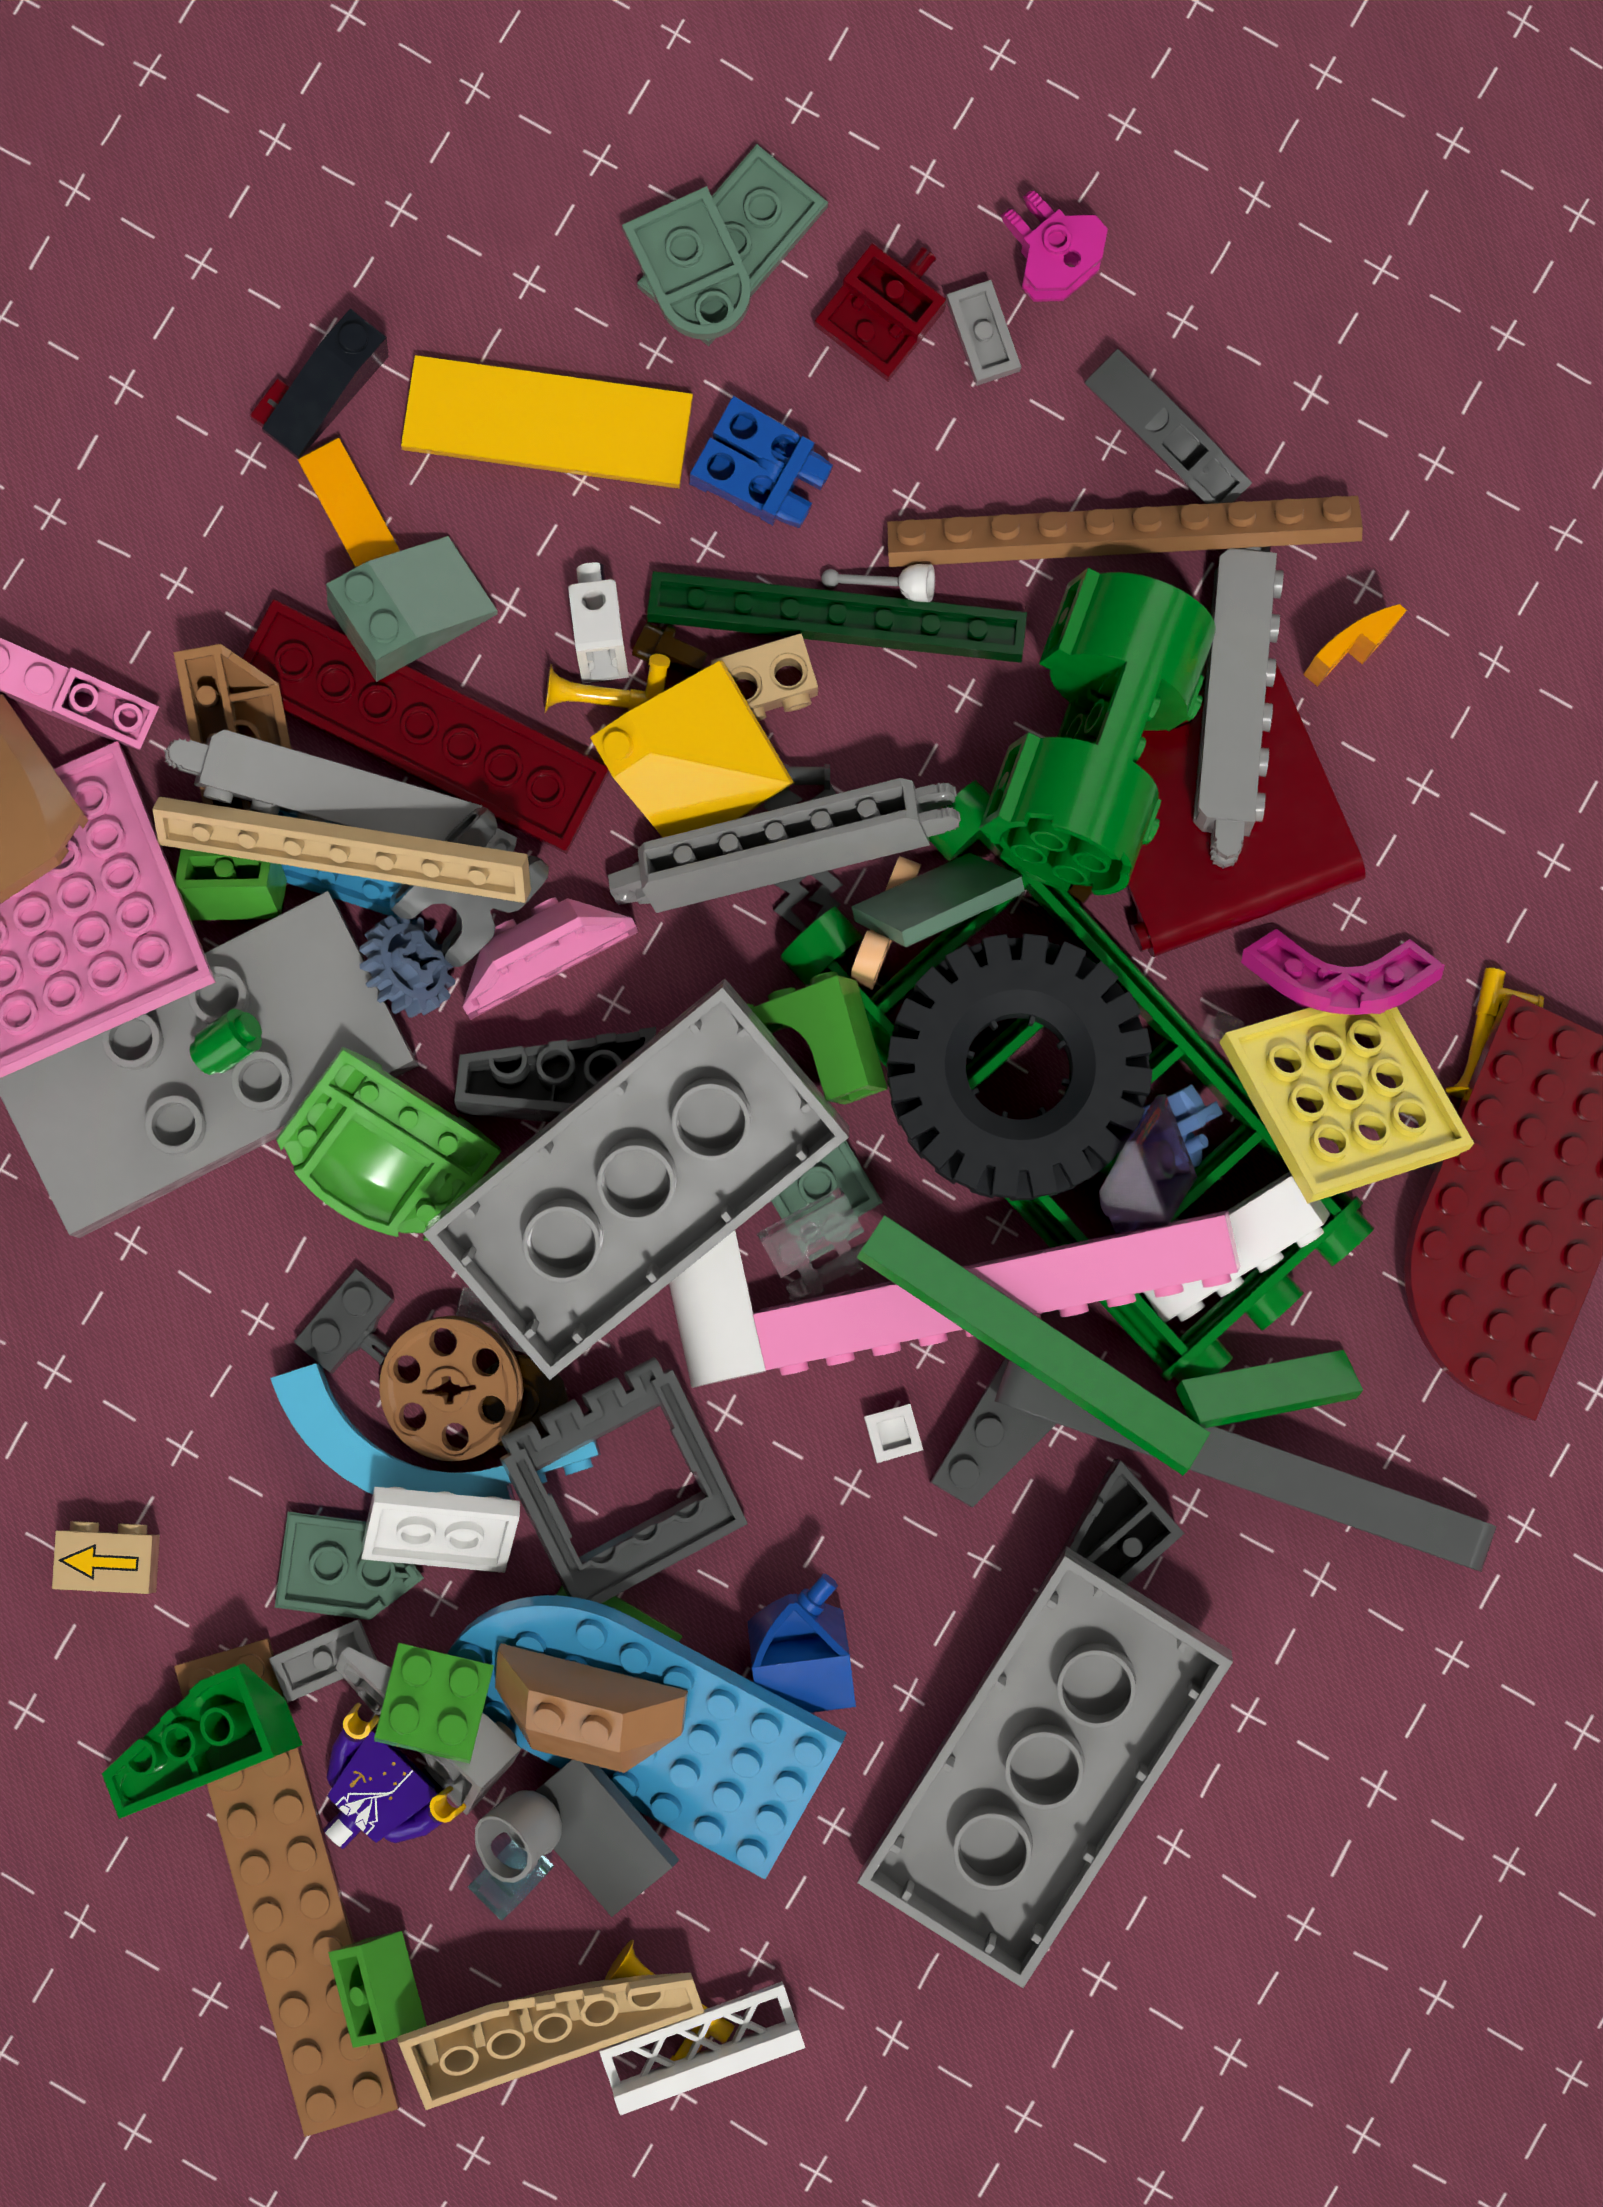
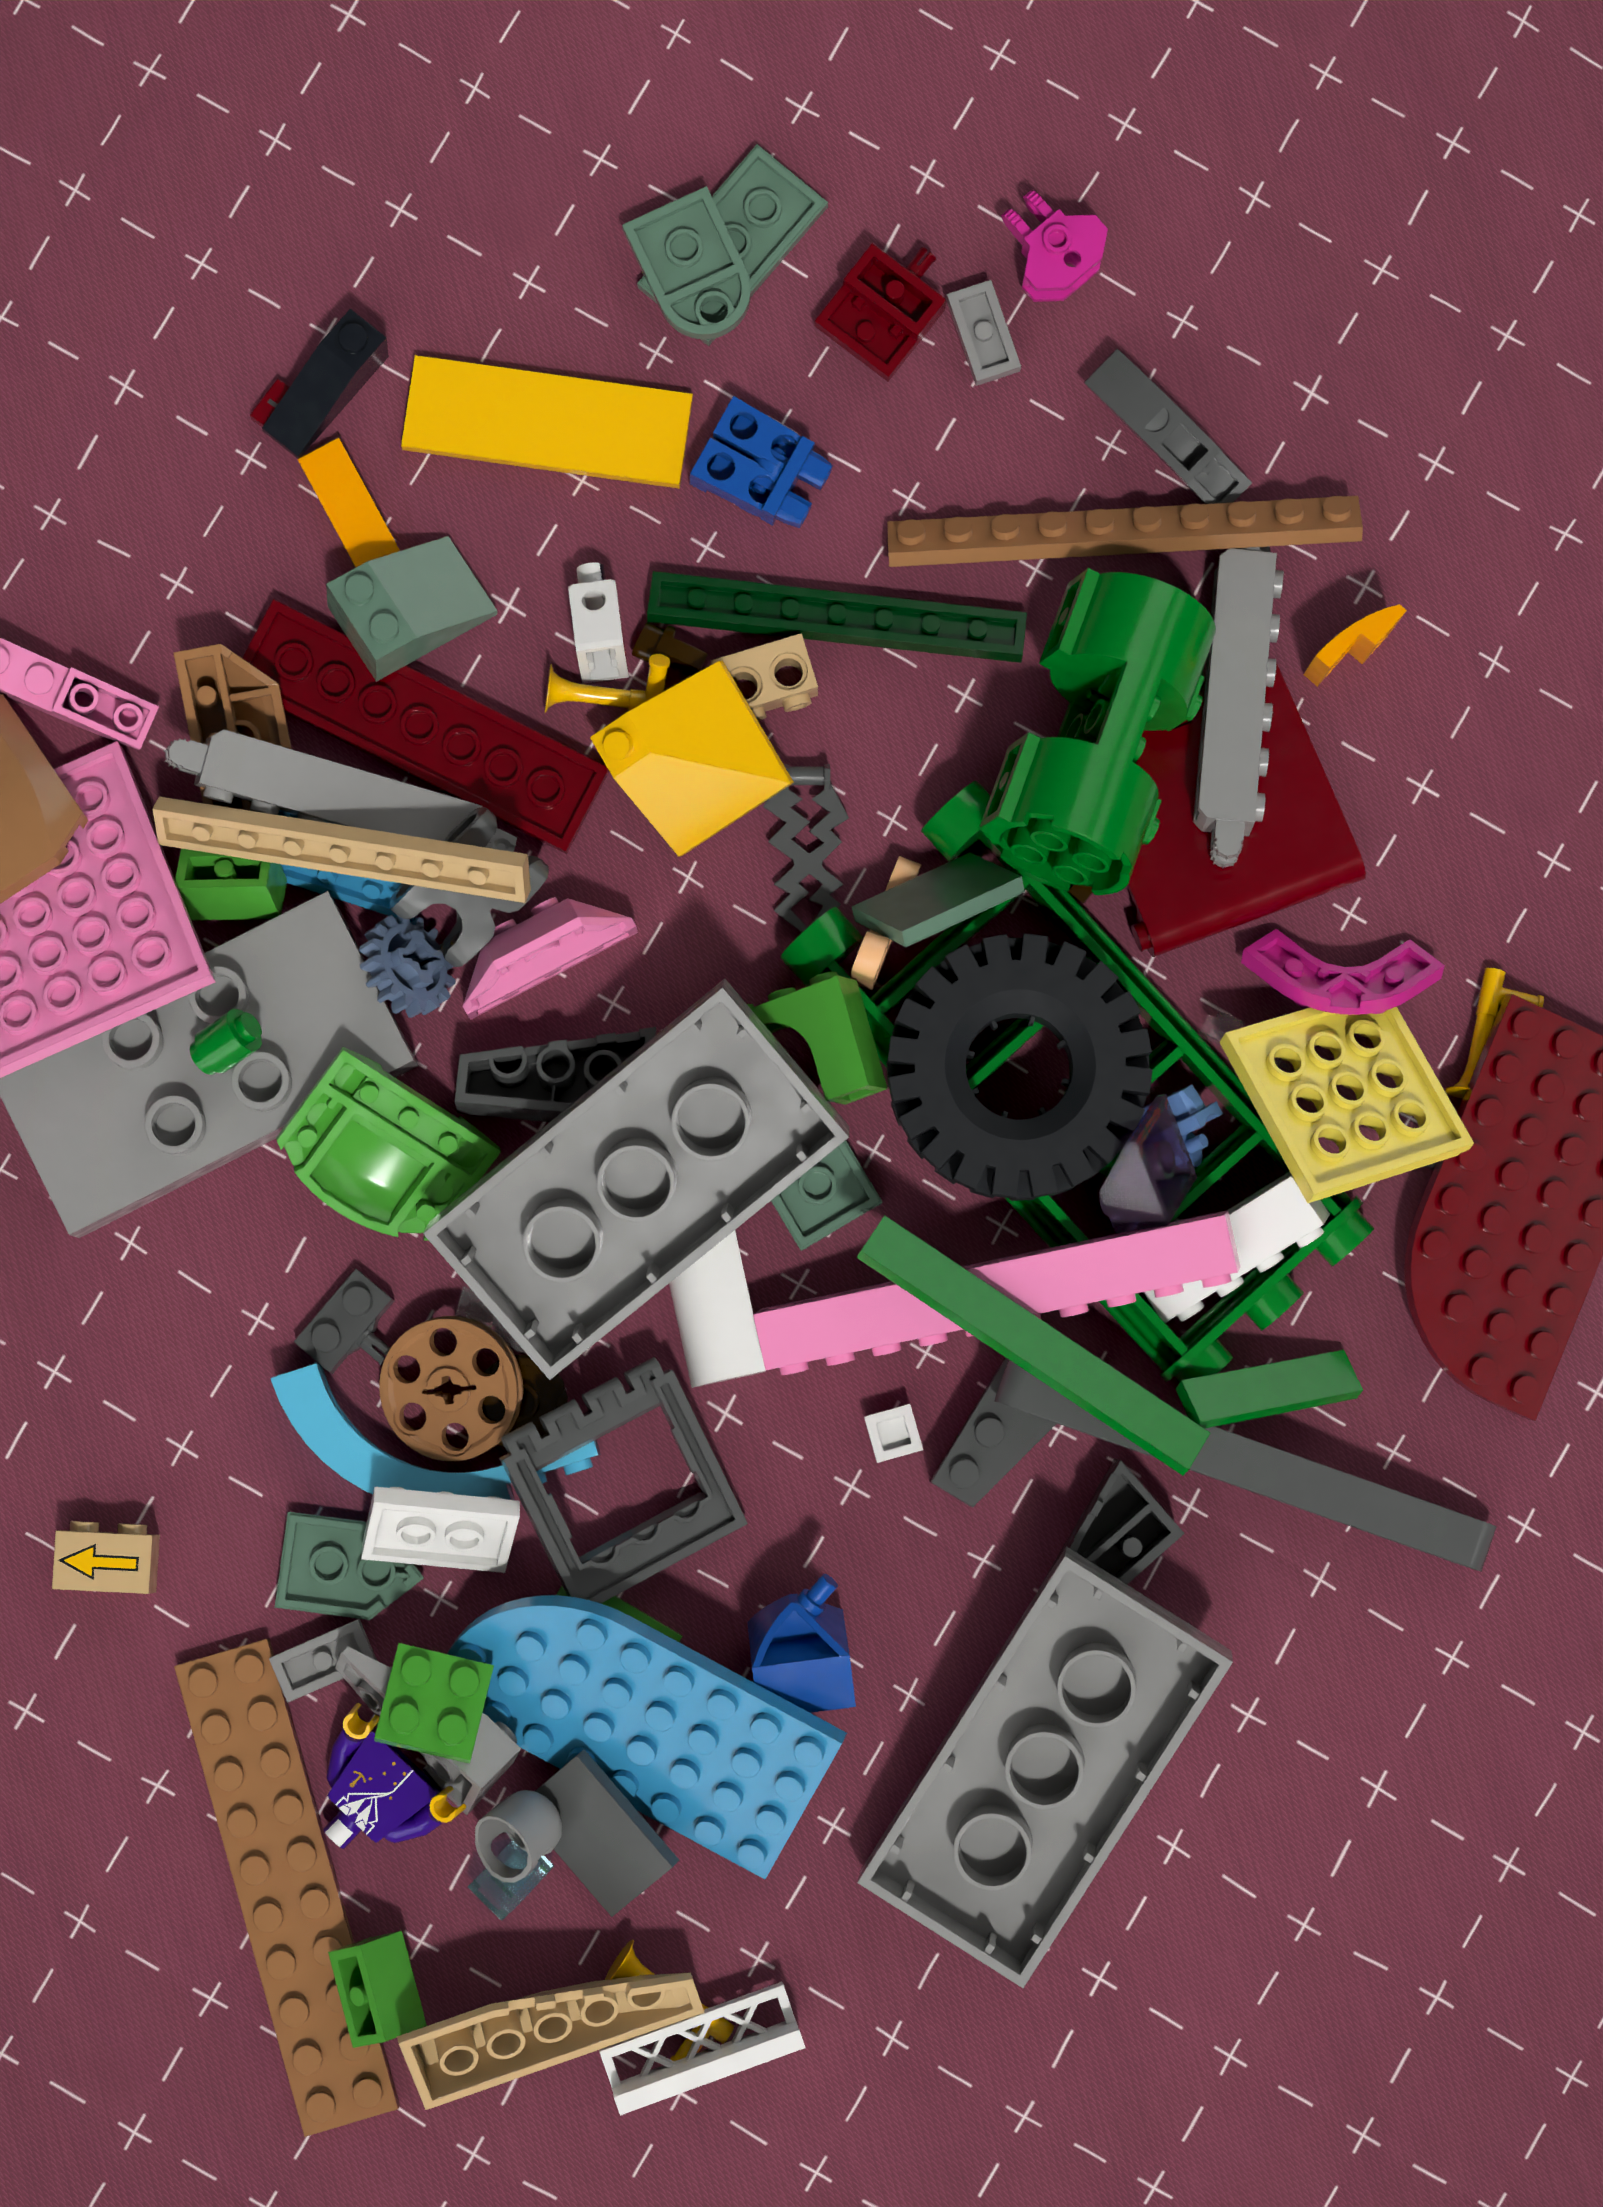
green wedge [102,1663,303,1819] -> none
medium nougat wedge [495,1643,688,1773] -> none
light grey hinge [608,778,961,913] -> none
clear plate [757,1187,868,1302] -> none
hinge [821,564,935,602] -> none

